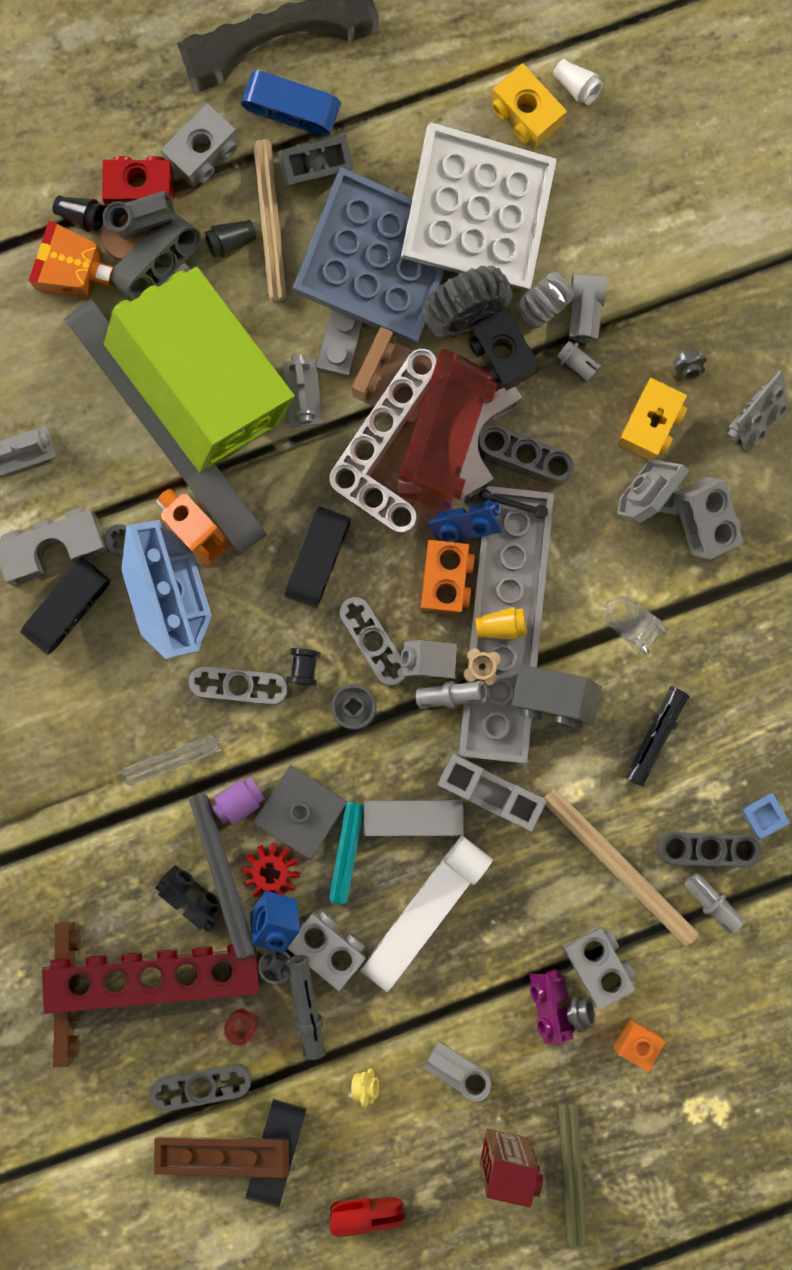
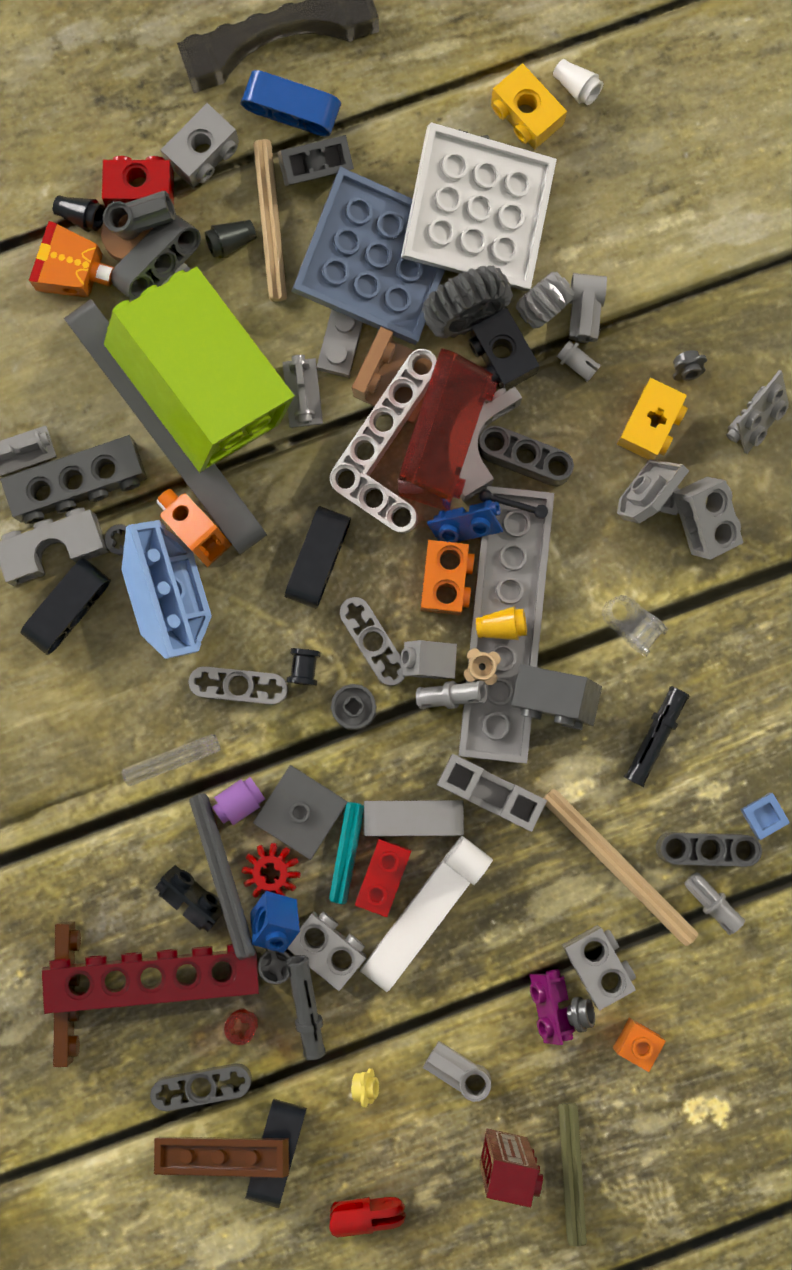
none -> dark grey brick [0,435,147,524]
none -> red brick [355,838,411,917]

